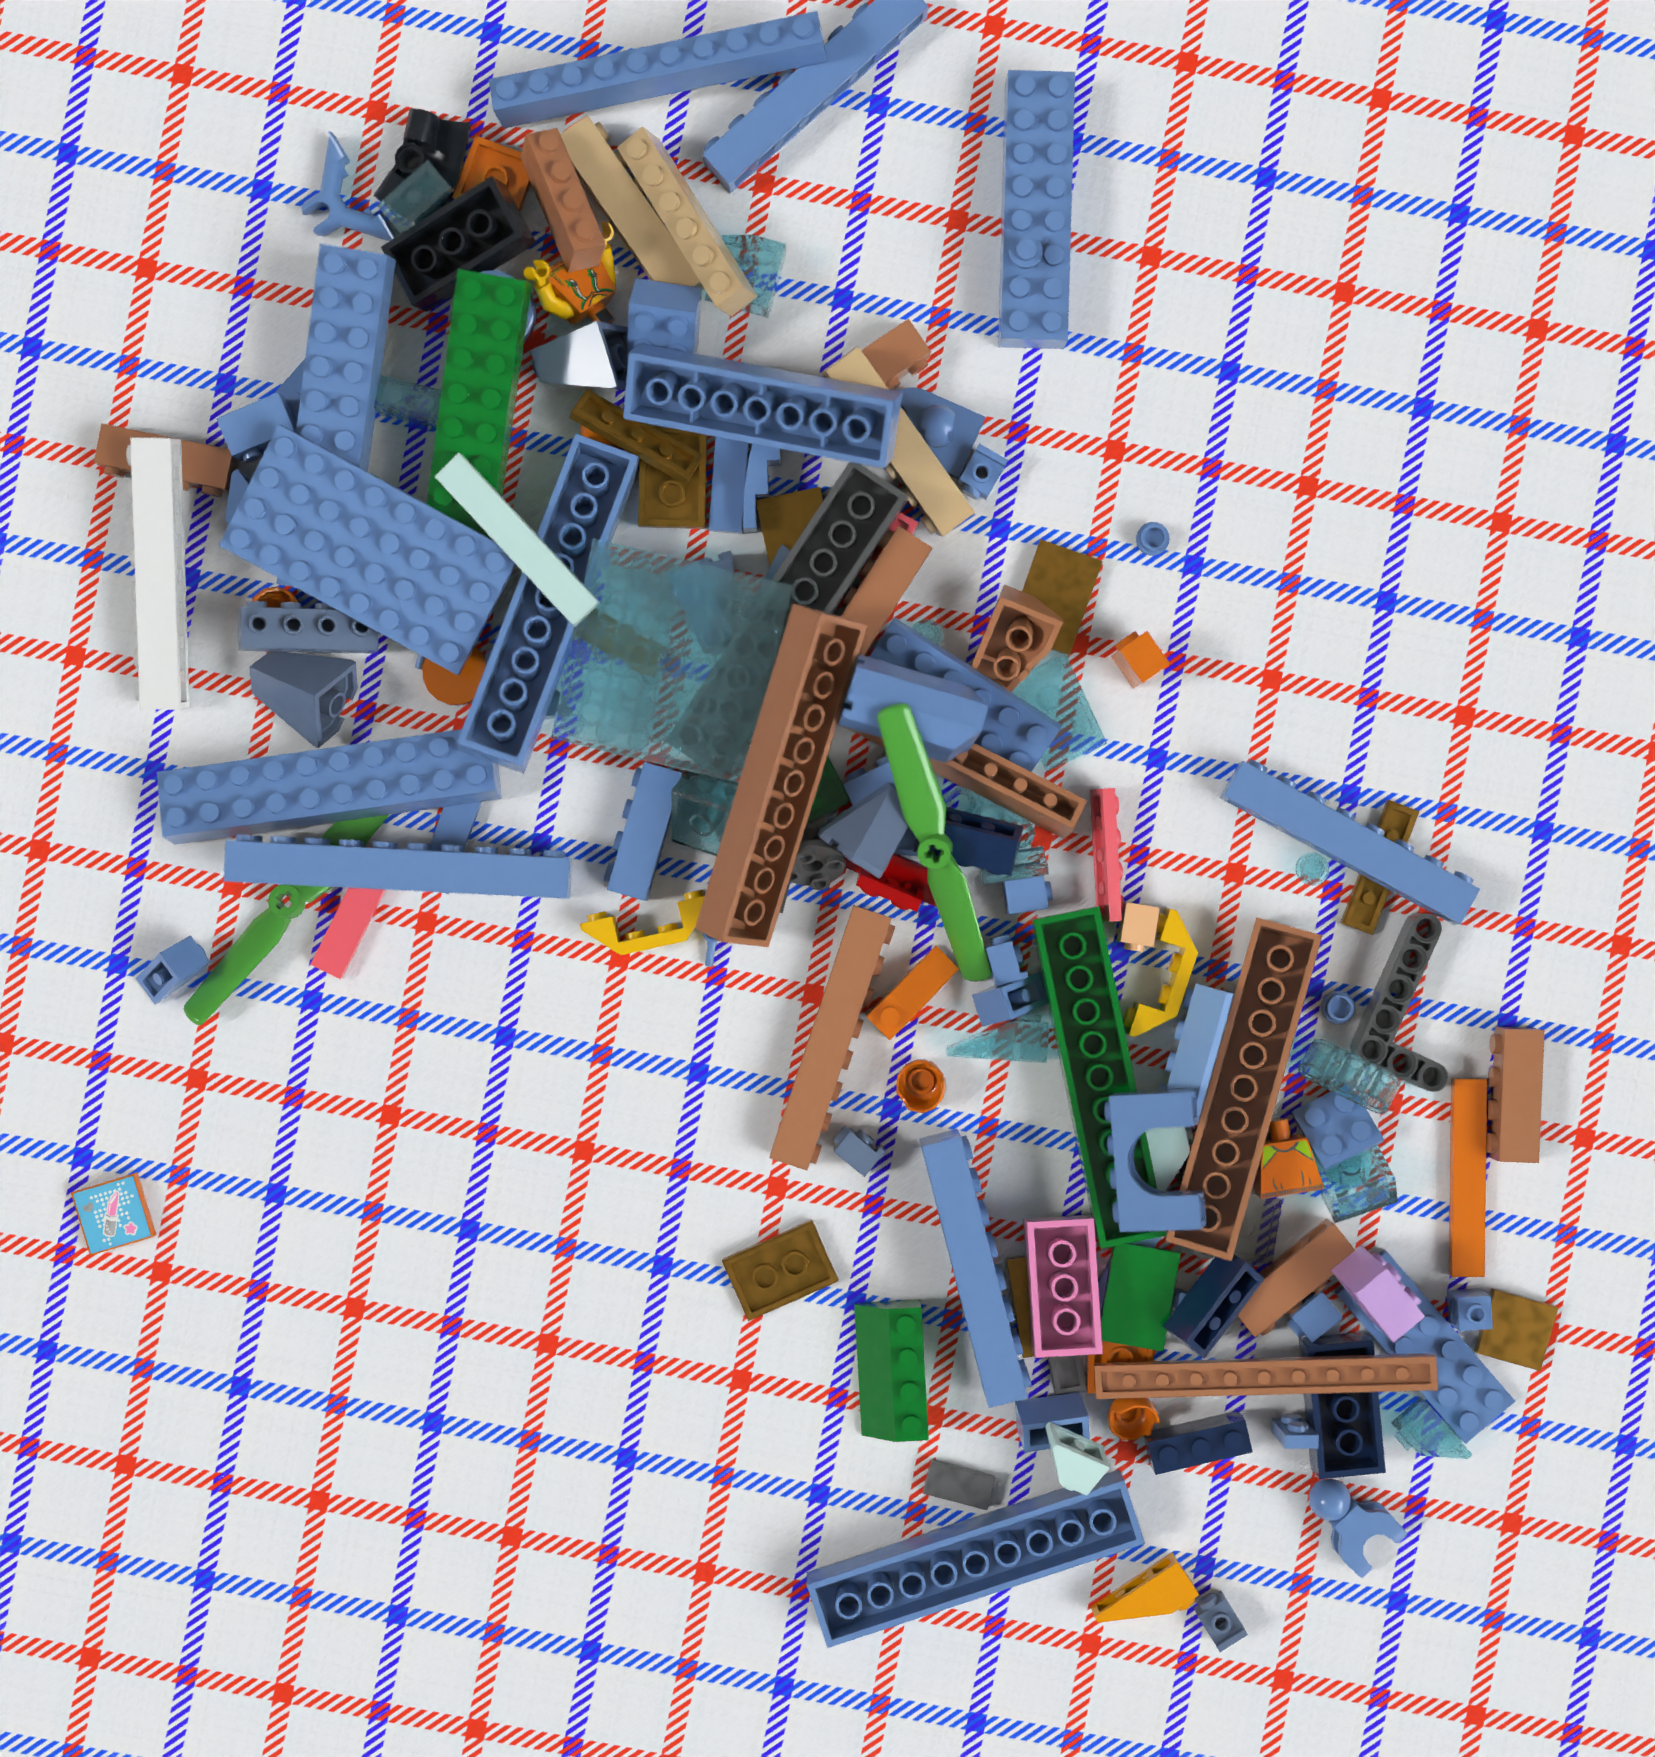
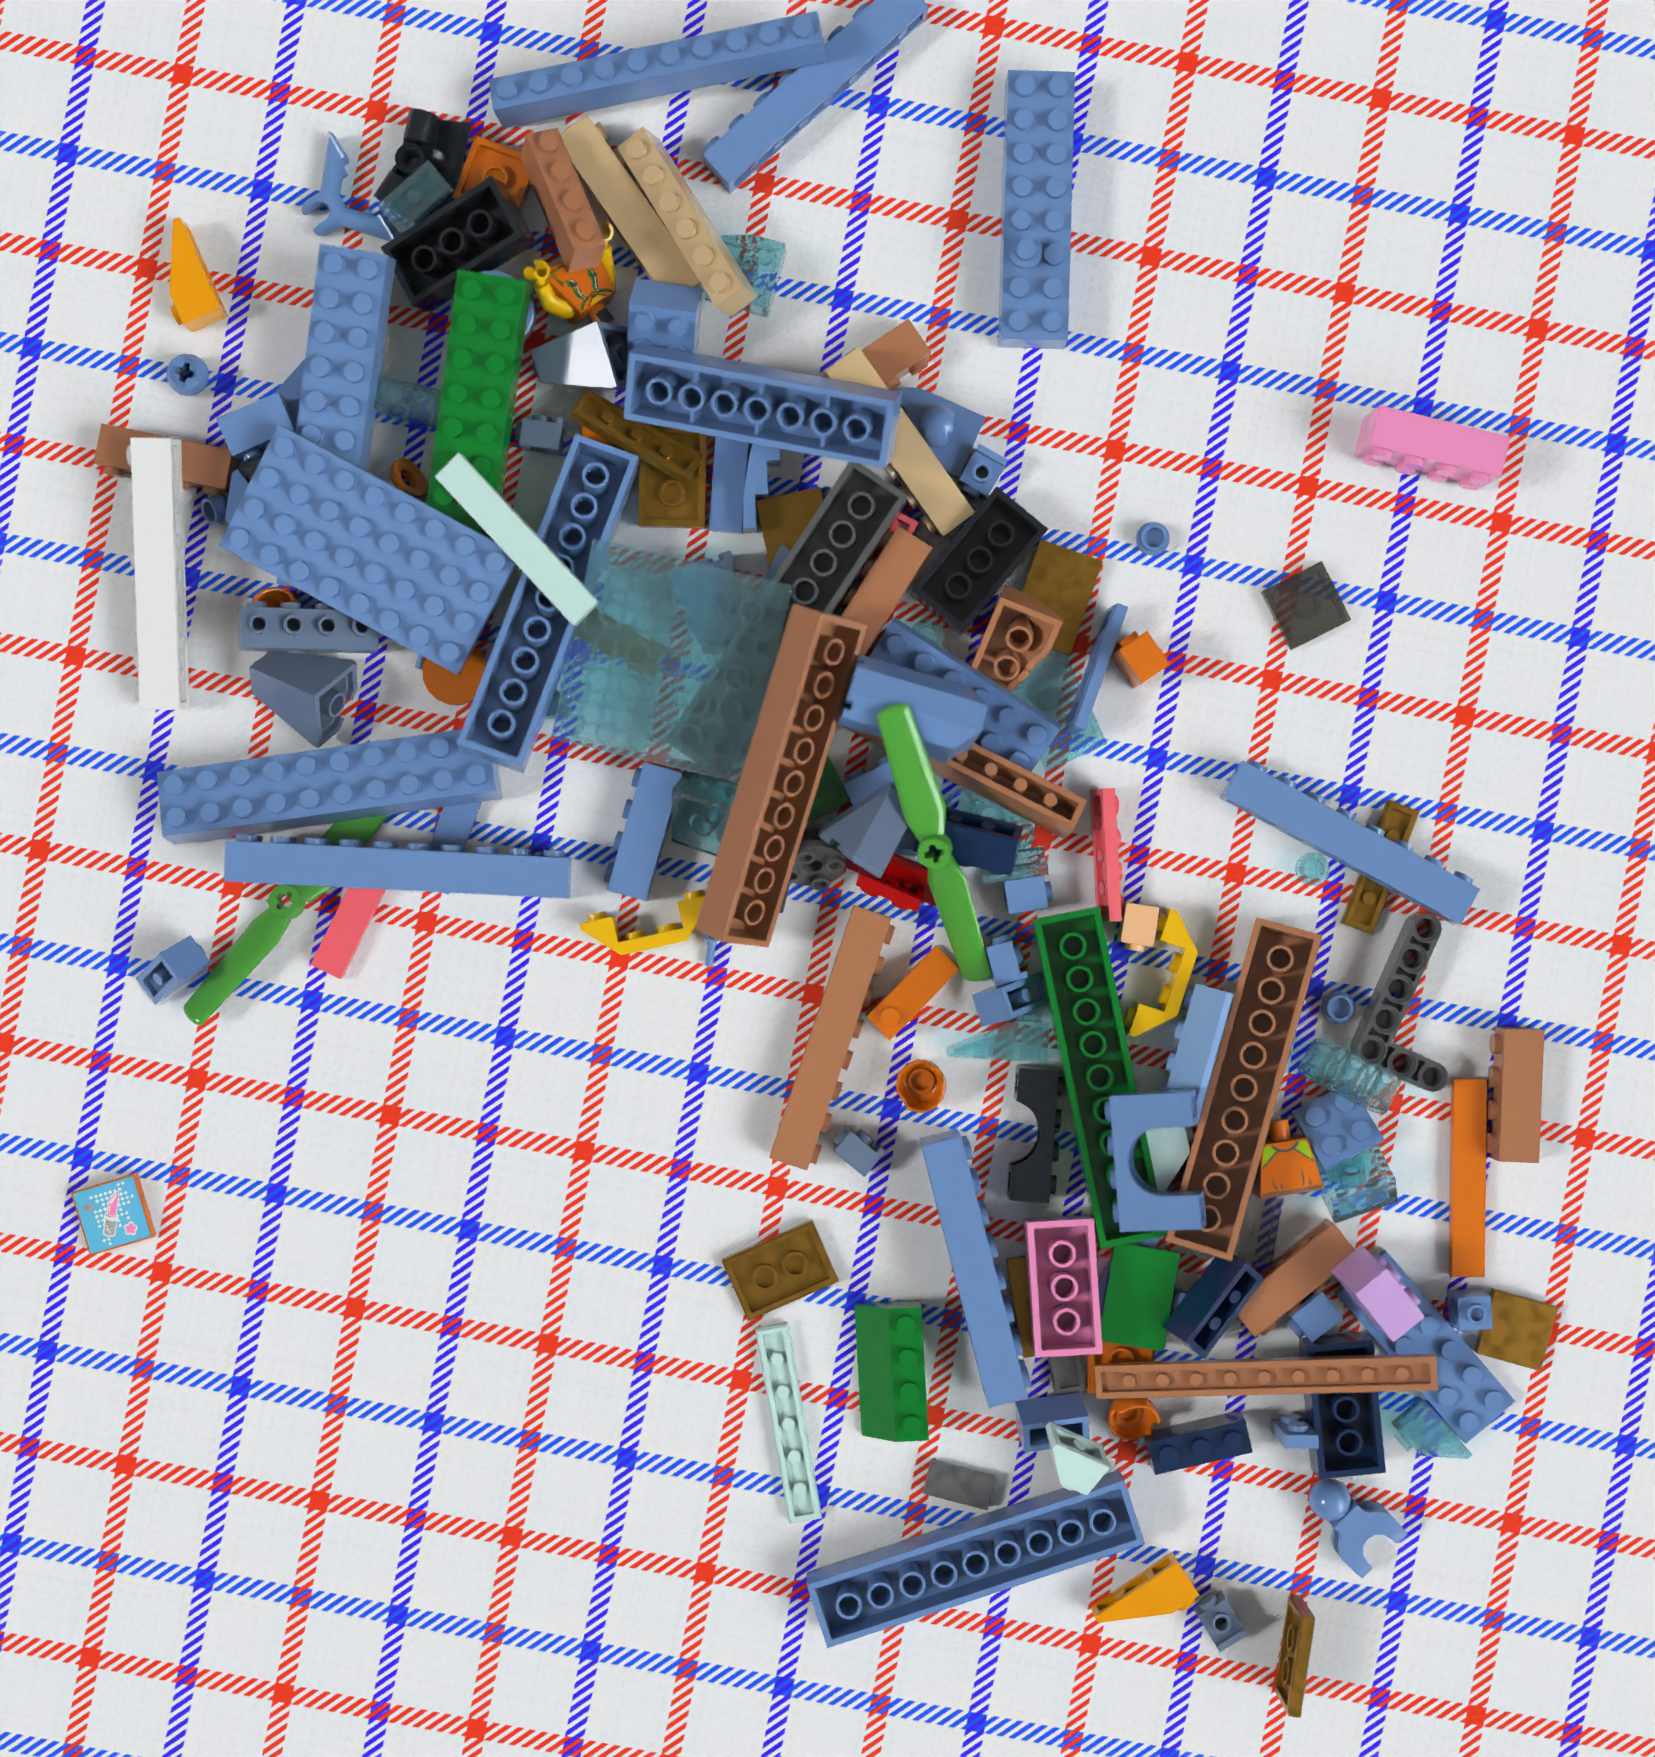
none -> medium blue piece [166,354,209,396]
none -> light orange slope [170,217,228,332]
none -> medium blue plate [201,494,228,525]
none -> orange piece [390,458,428,498]
none -> sand blue brick [515,415,567,456]
none -> light aqua tile [755,1322,822,1524]
none -> black brick [910,486,1048,636]
none -> black arch [1007,1065,1064,1203]
none -> medium blue tile [1065,603,1128,735]
none -> clear smoke tile [1261,561,1351,650]
none -> pearl gold tile [1274,1595,1315,1718]
none -> bright pink brick [1354,405,1511,490]

